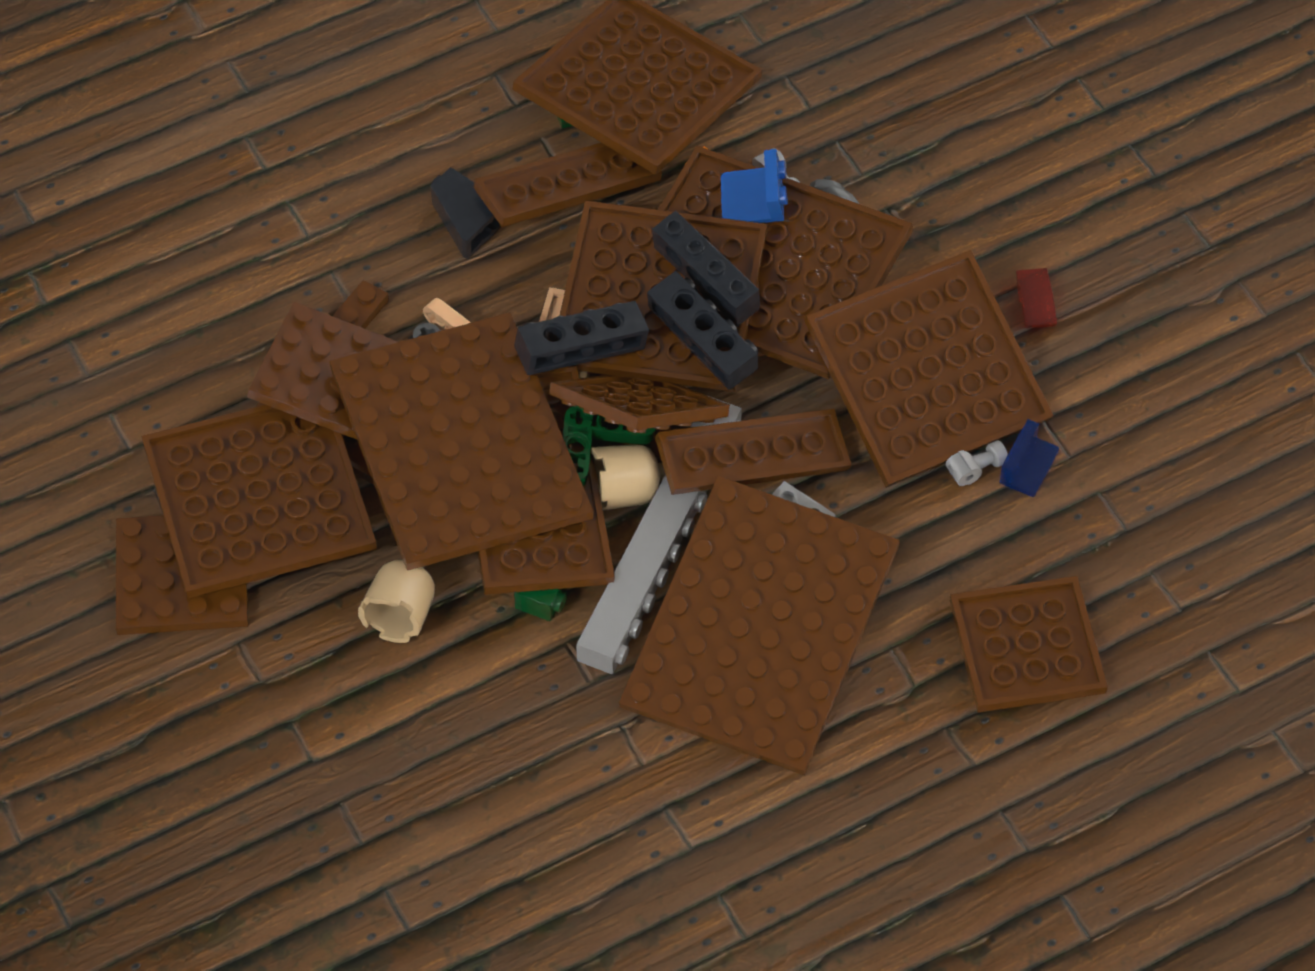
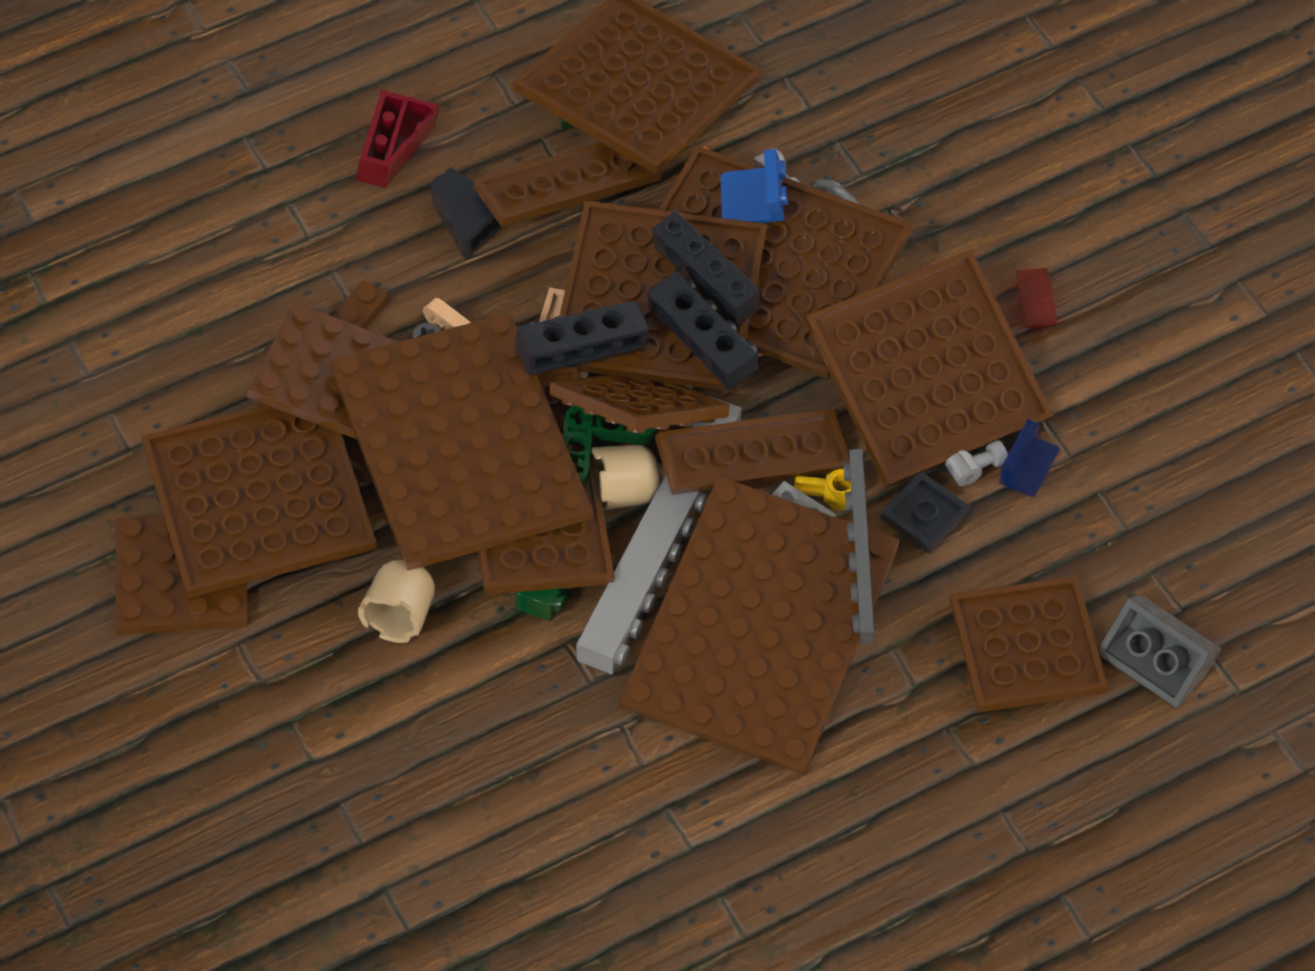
none -> dark red wedge [356,89,439,188]
none -> yellow axle [794,469,851,511]
none -> dark grey plate [843,449,874,645]
none -> black plate [880,472,971,554]
none -> dark grey slope [1098,595,1221,708]

